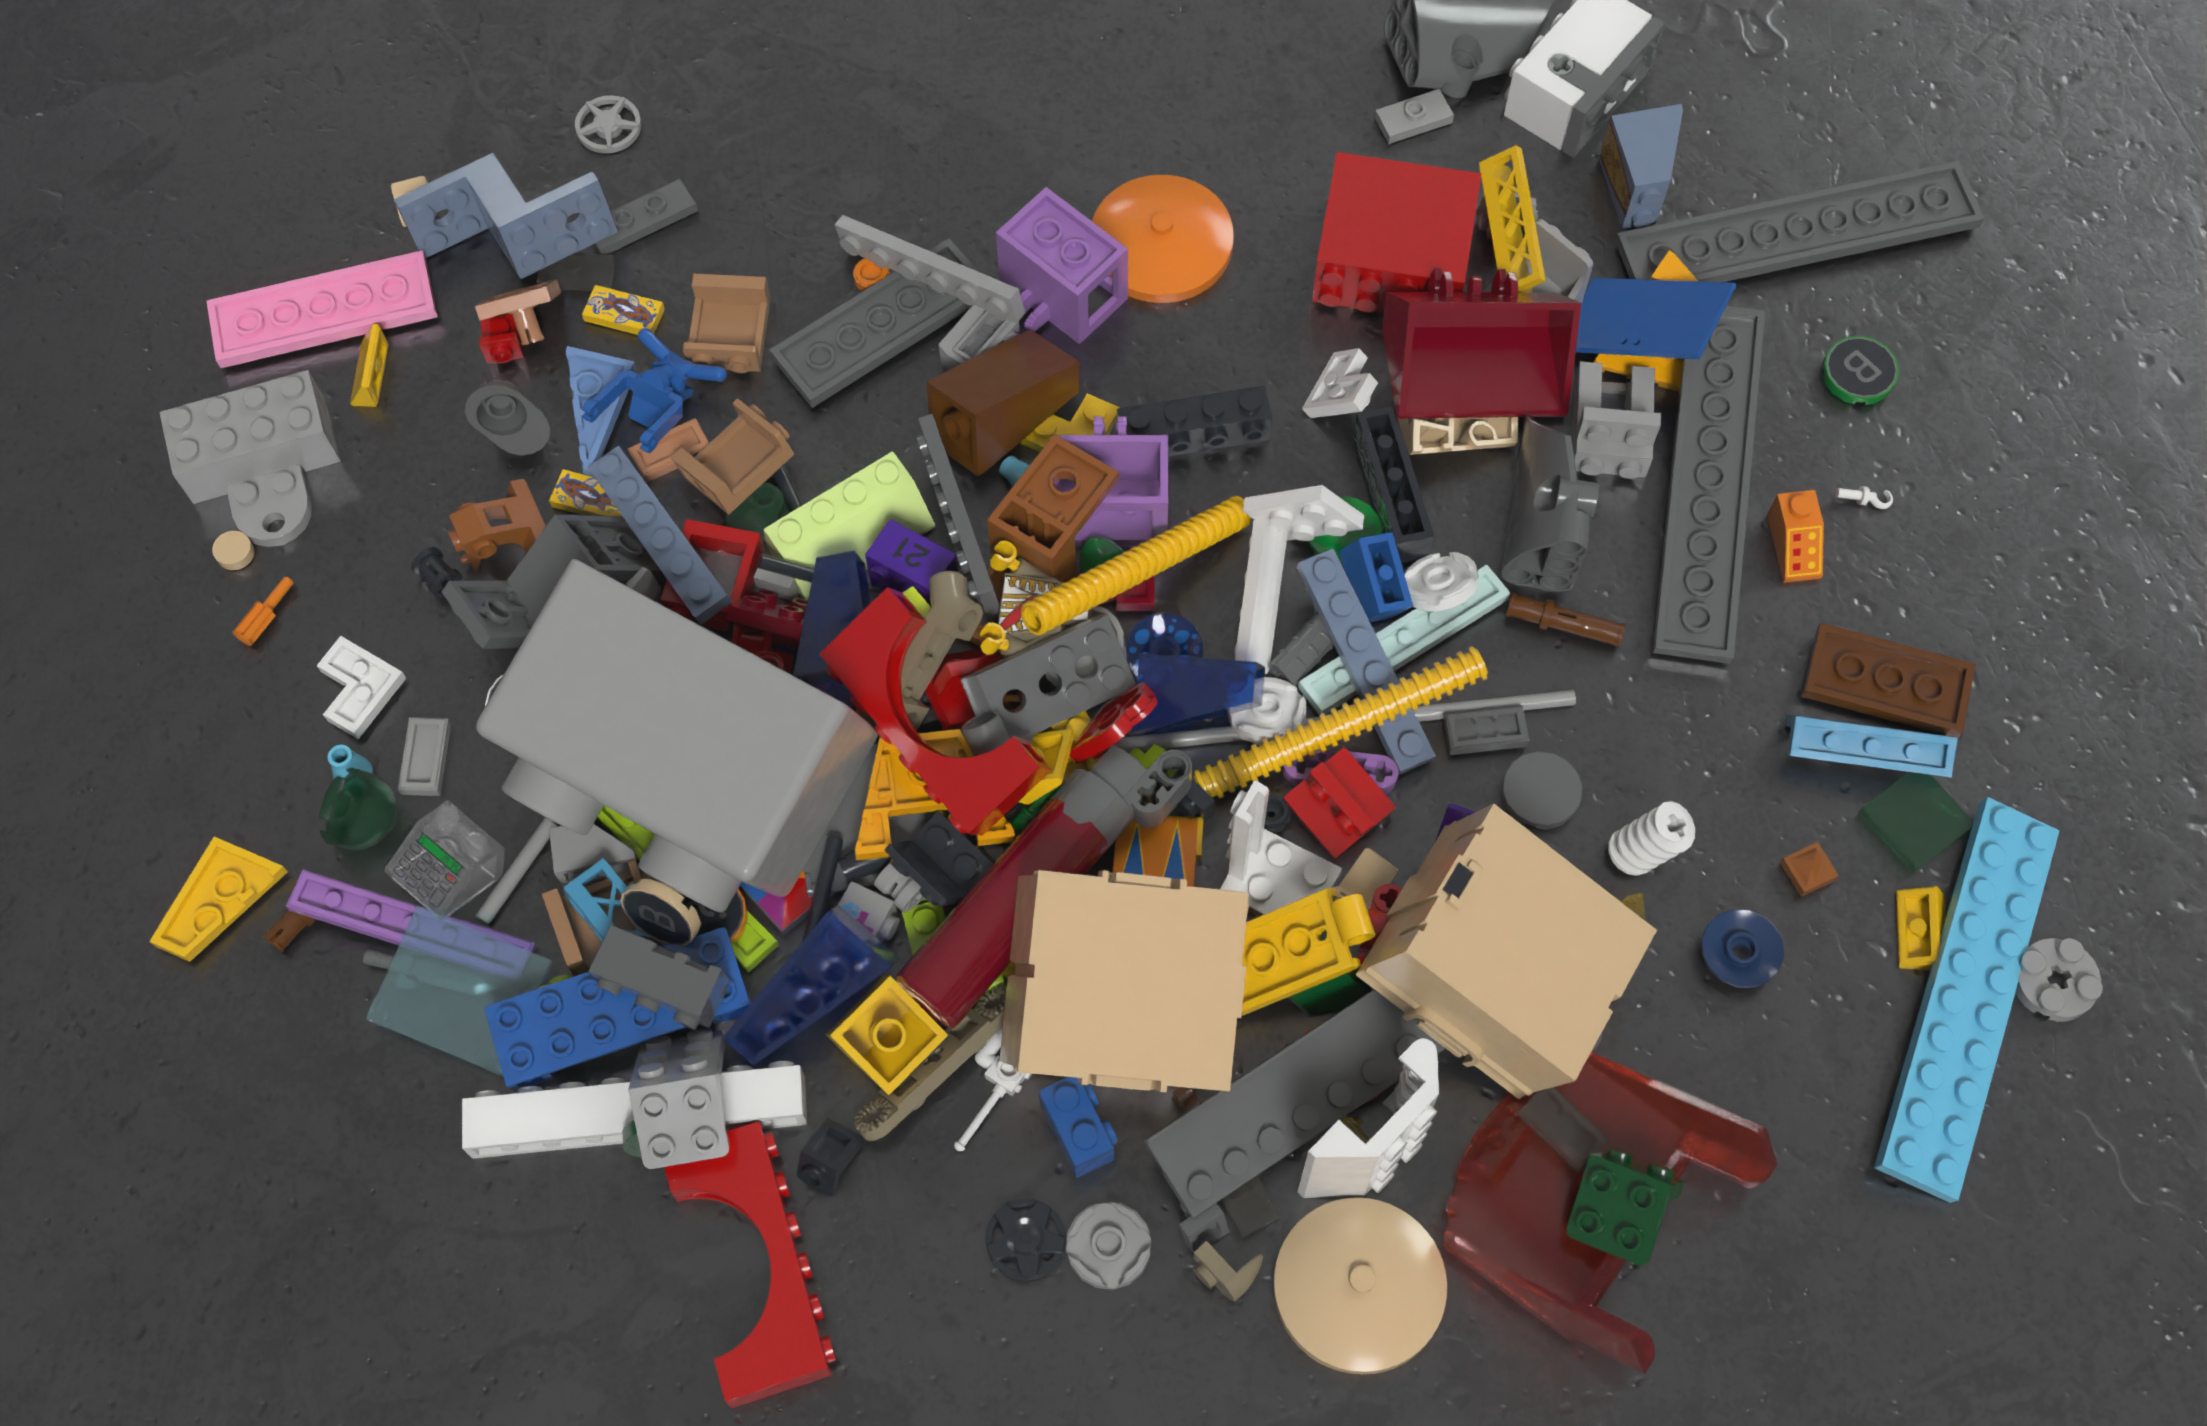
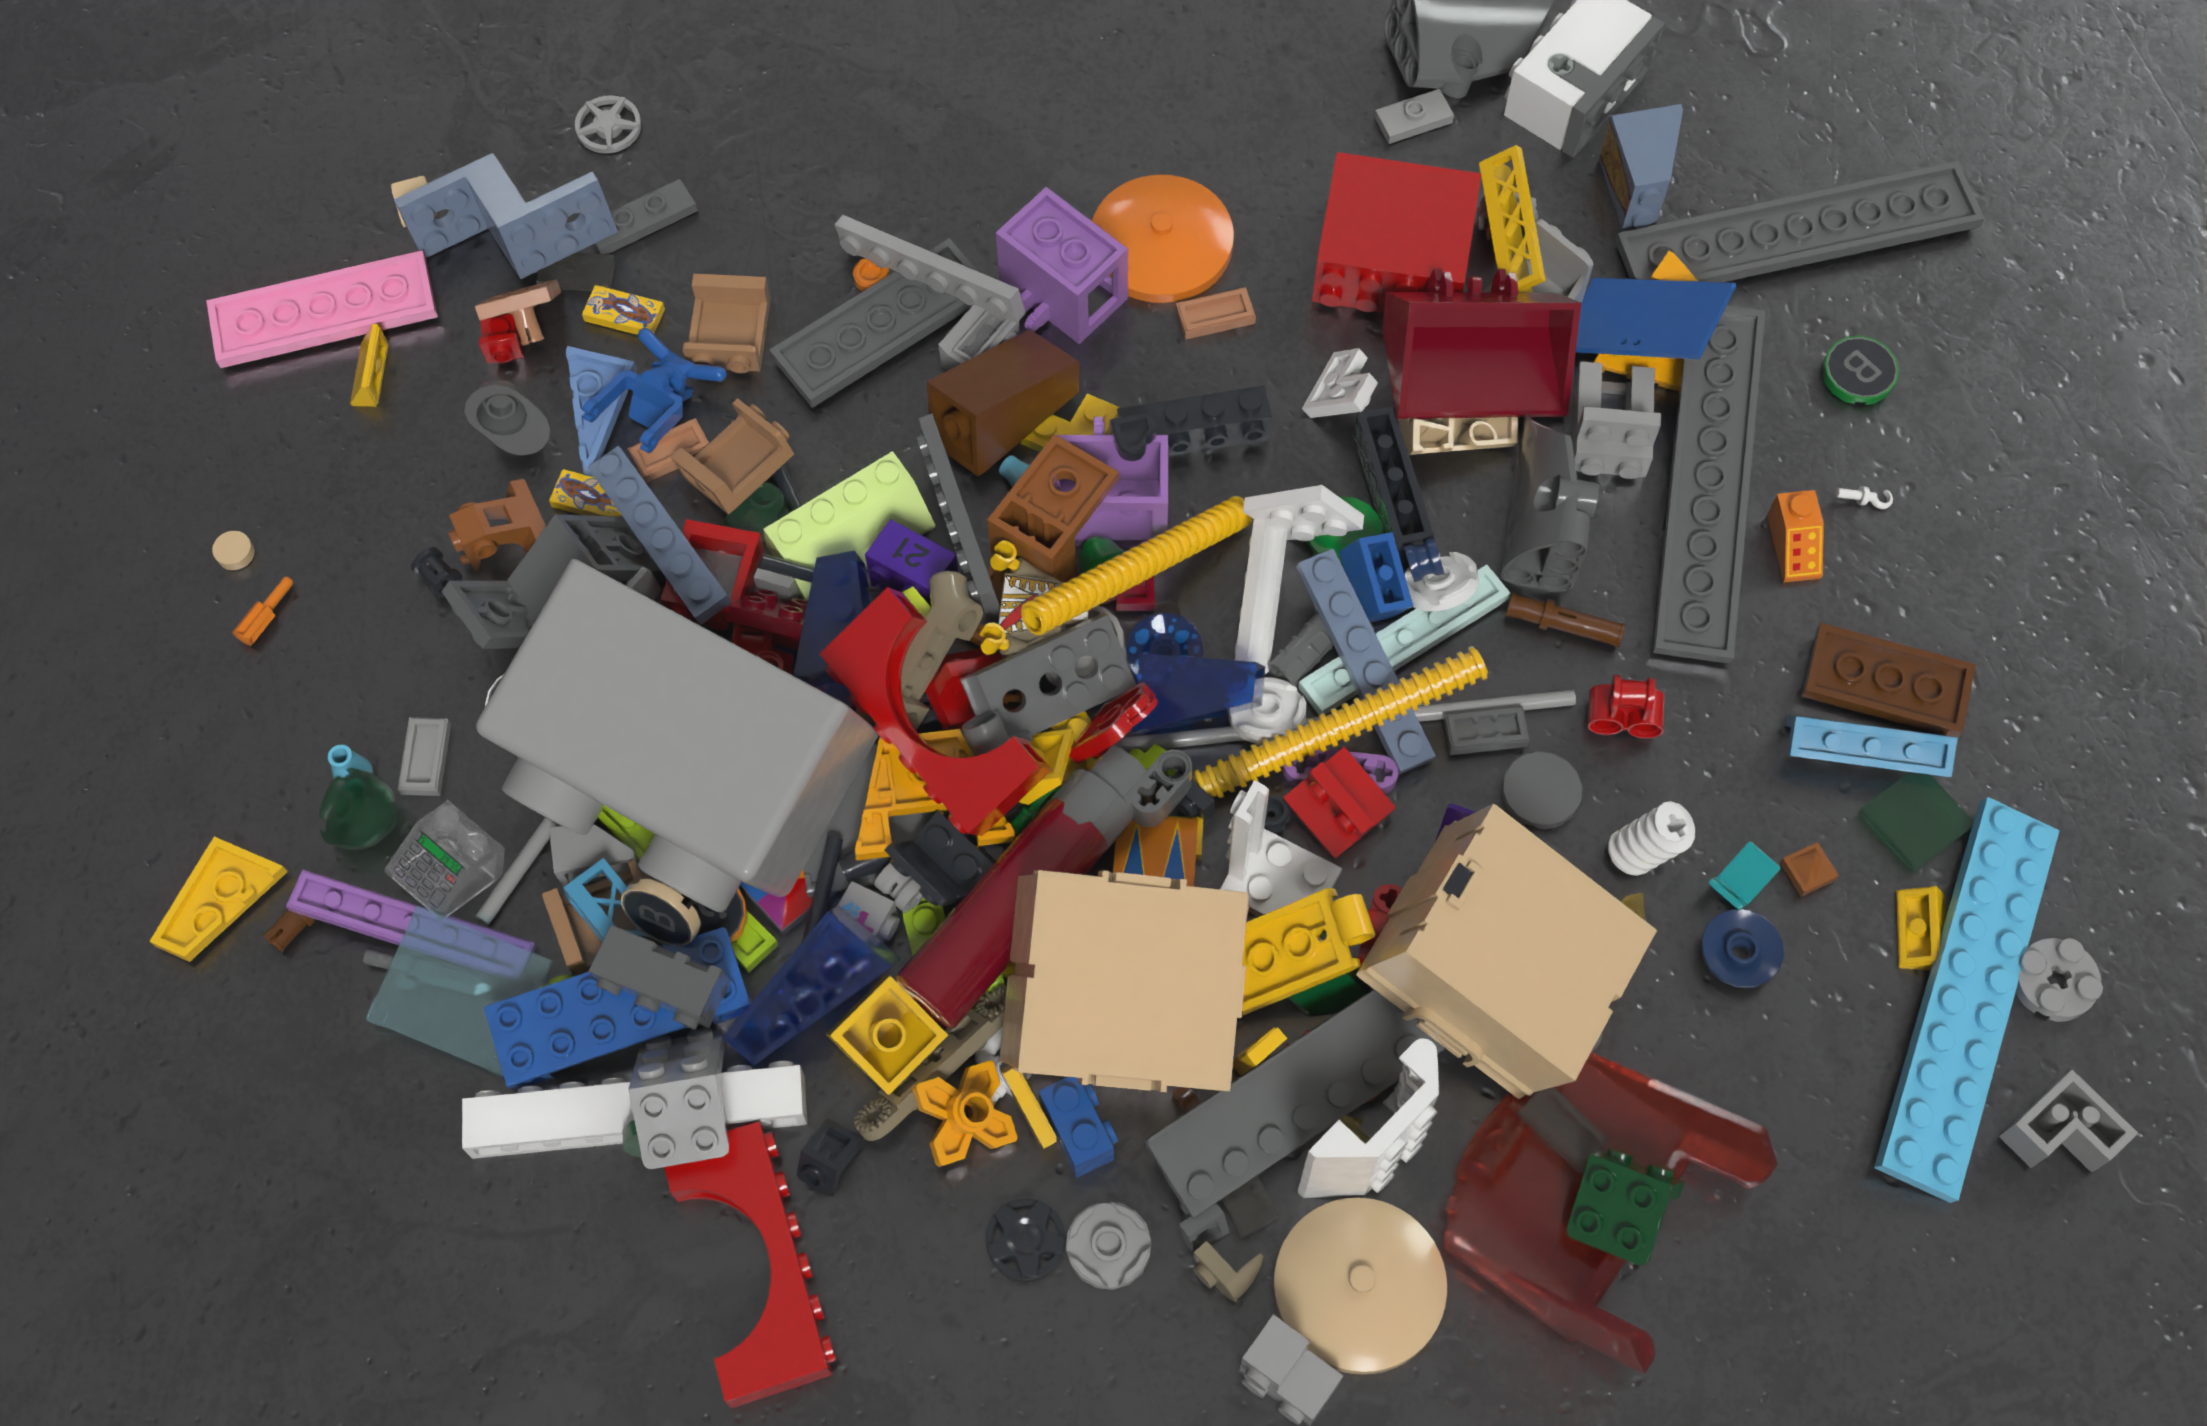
light grey brick [159,370,341,547] -> none
white plate [317,636,406,739] -> none
tan bracket [1332,848,1398,911] -> none
none -> light orange plant [912,1060,1018,1167]
none -> yellow tile [999,1065,1057,1149]
none -> black tile [1110,413,1157,461]
none -> nougat tile [1176,287,1256,340]
none -> yellow tile [1233,1027,1287,1076]
none -> light grey brick [1239,1314,1343,1426]
none -> dark blue wheel [1403,537,1444,583]
none -> red piece [1588,674,1664,738]
none -> teal bracket [1708,842,1781,910]
none -> light grey brick [1999,1070,2138,1173]

